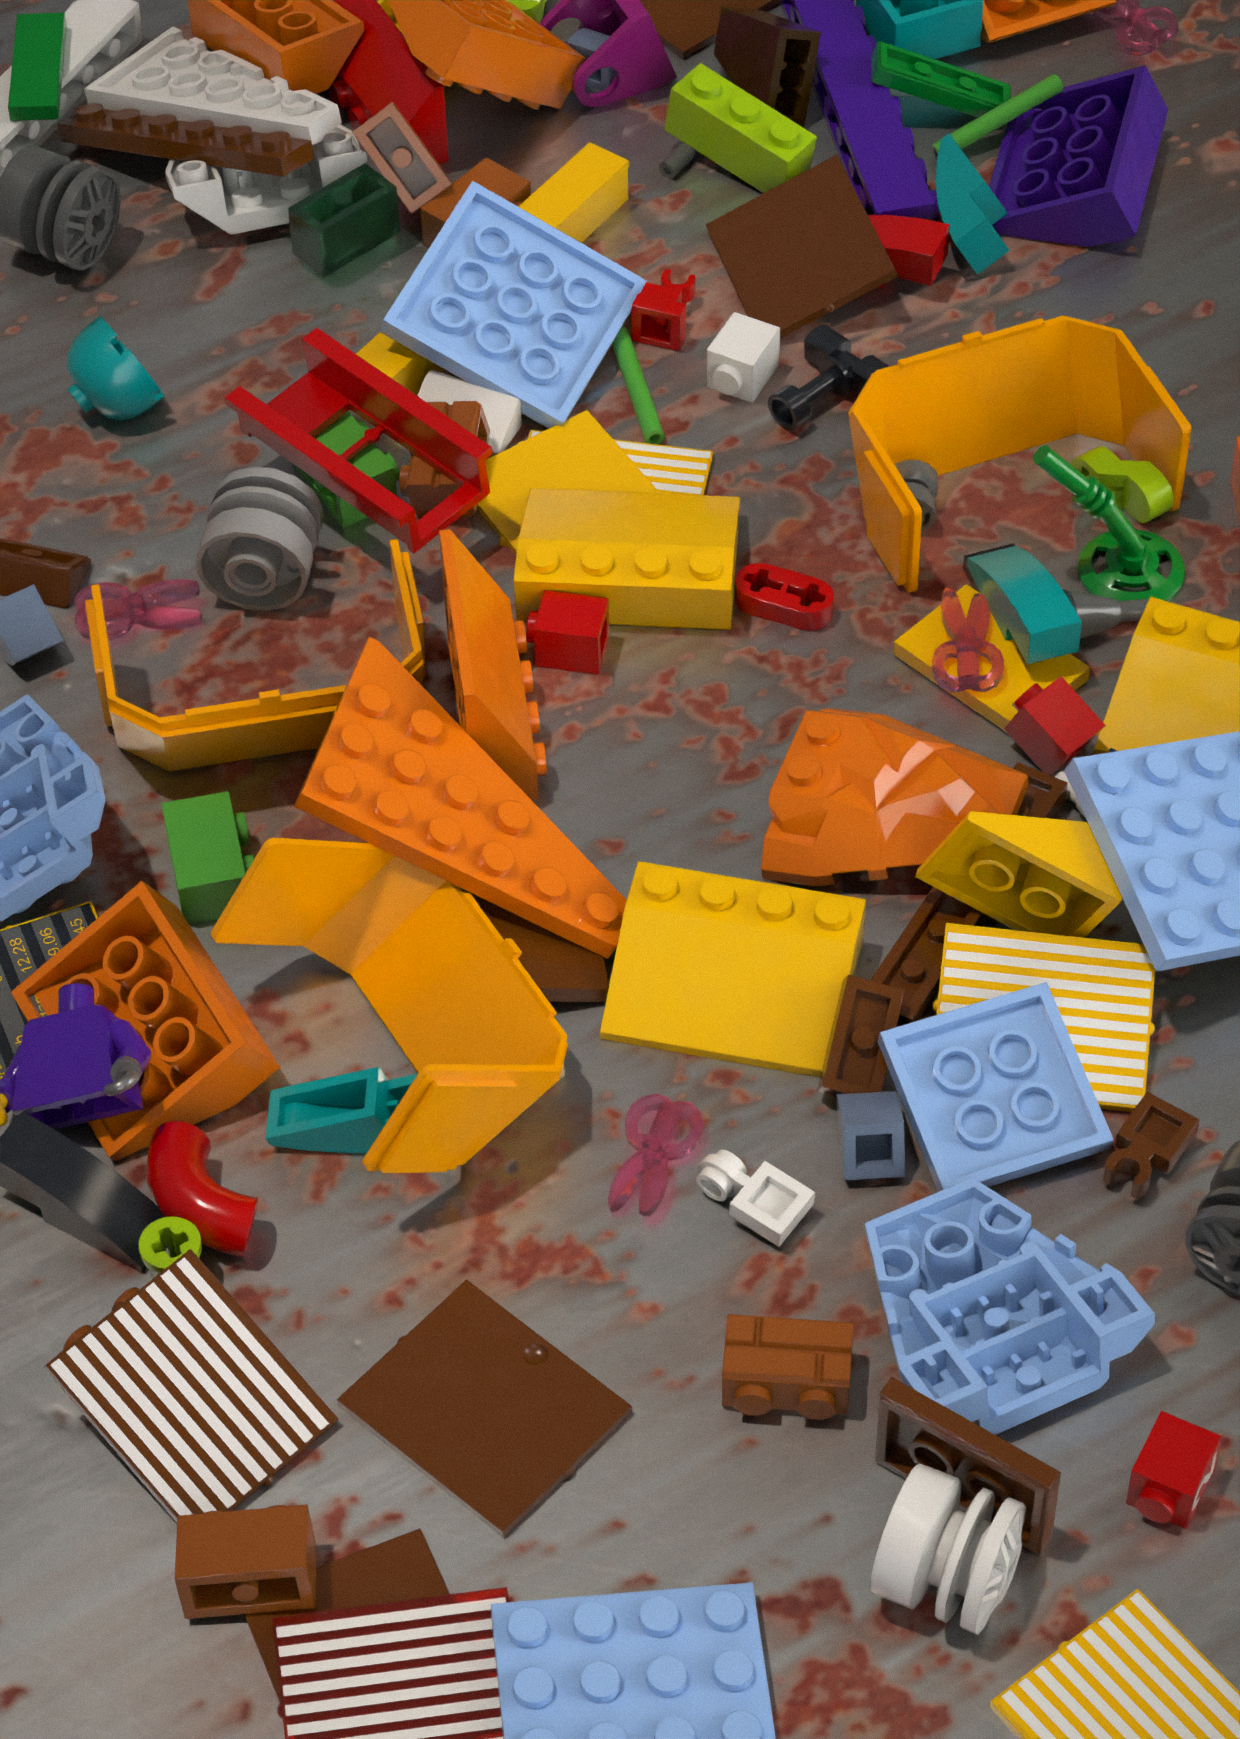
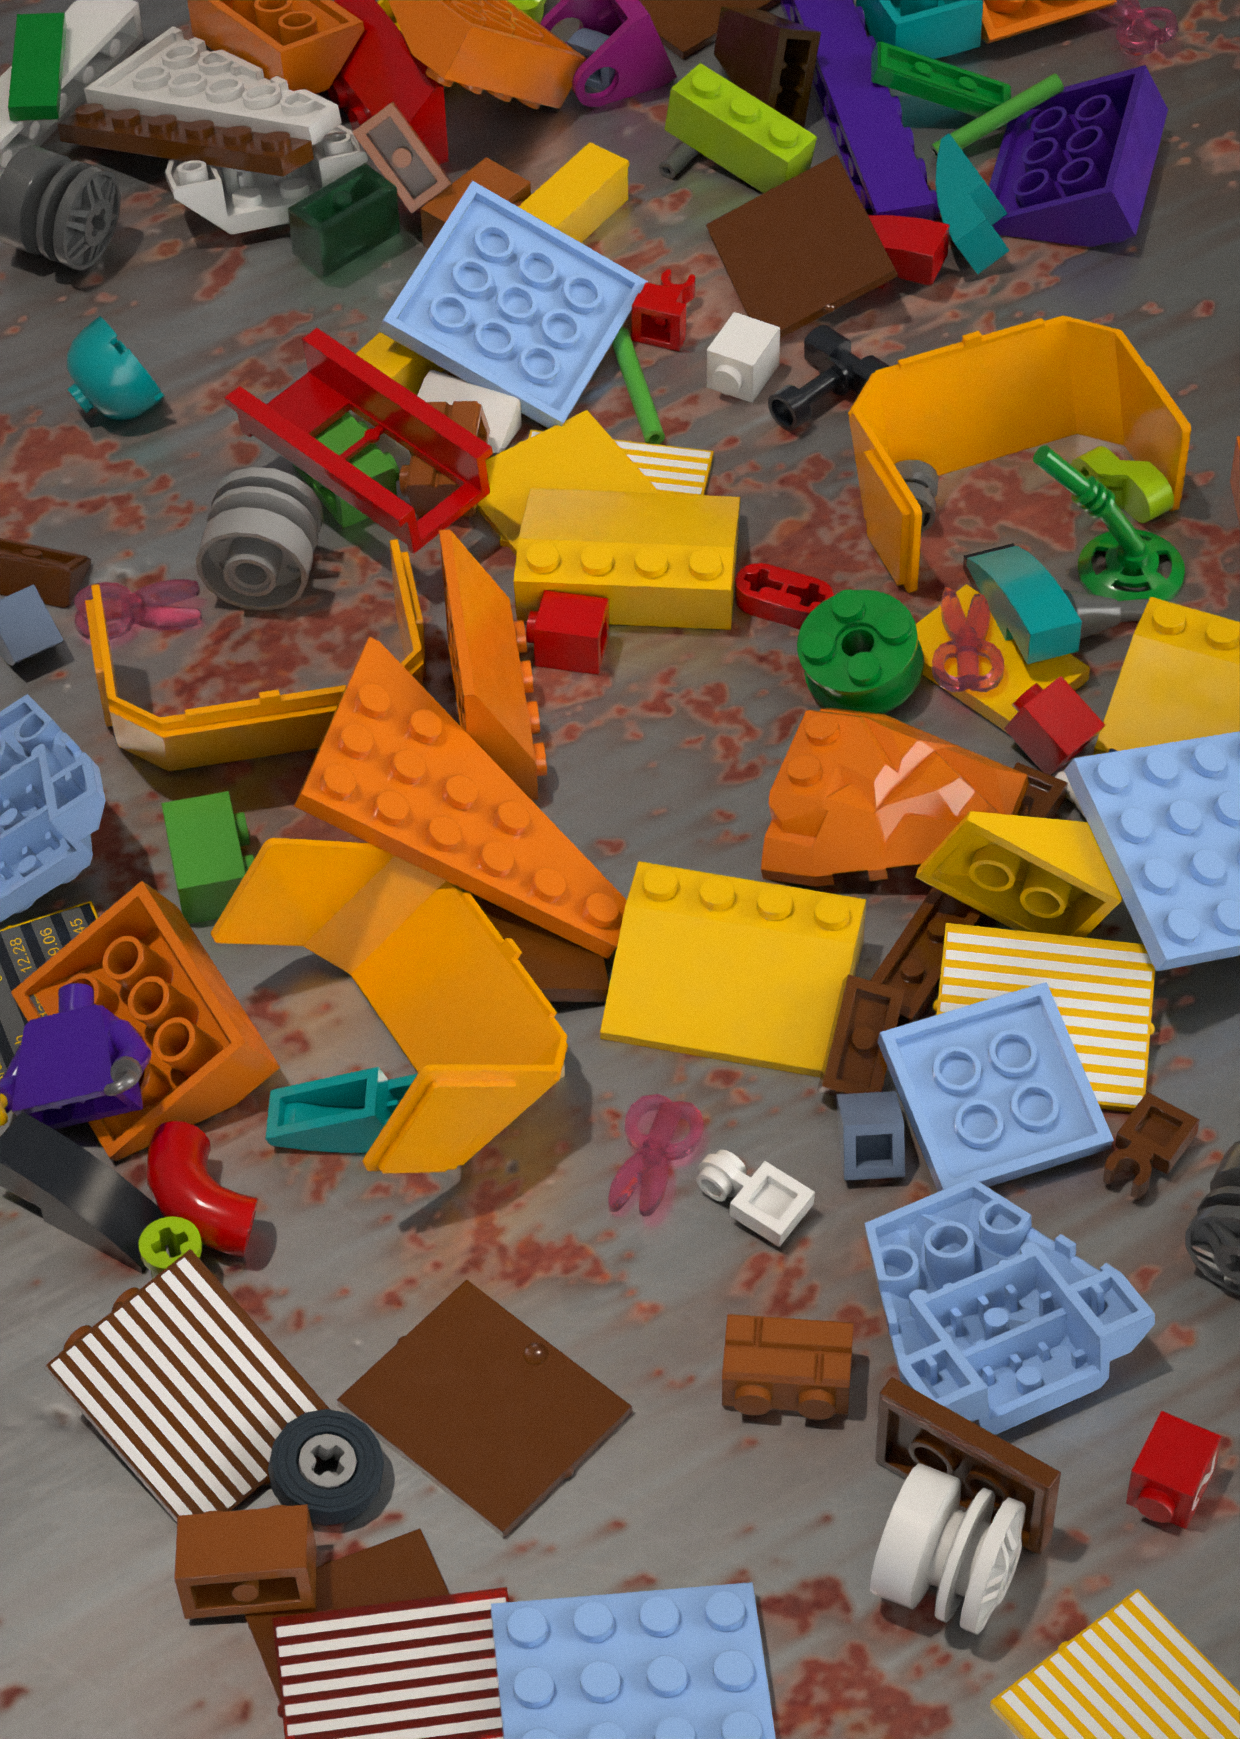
none -> black bush [268,1409,385,1526]
none -> green wheel [797,589,924,714]

